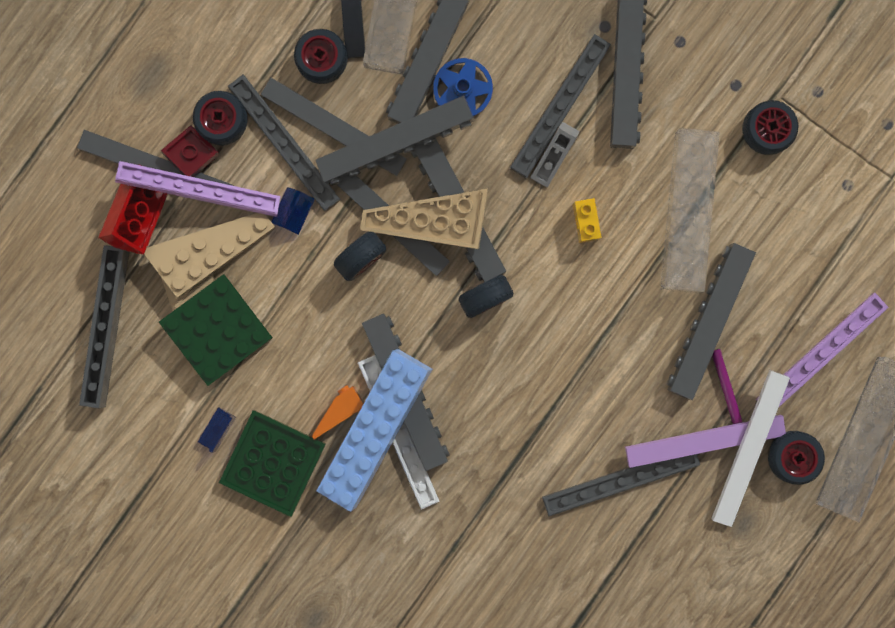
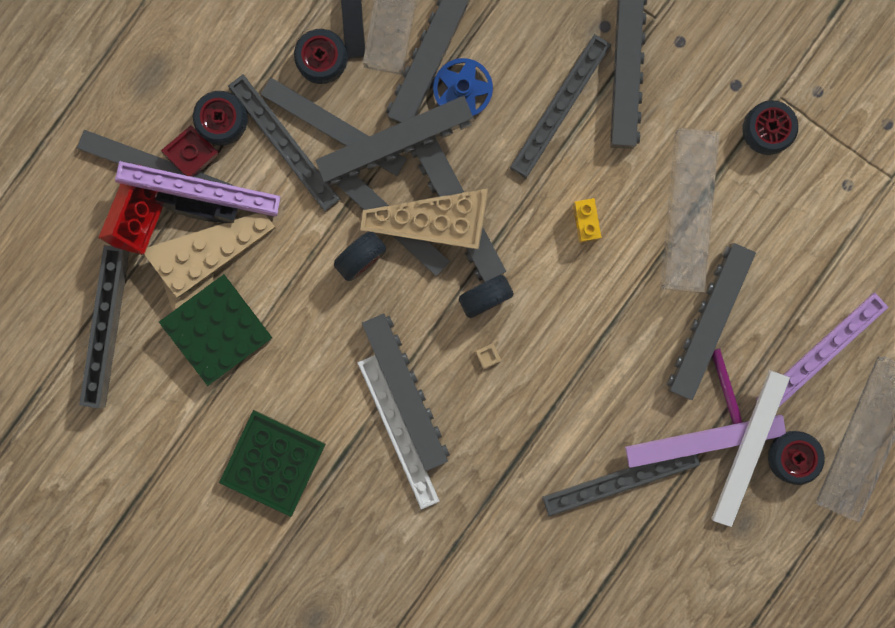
clear blue panel [198,407,236,453] -> none
clear blue panel [271,187,315,235] -> none
orange slope [312,385,364,439] -> none
light blue brick [317,349,433,512] -> none
light grey slope [531,122,580,188] -> none
none -> black slope [155,192,238,223]
none -> tan tile [475,343,501,369]

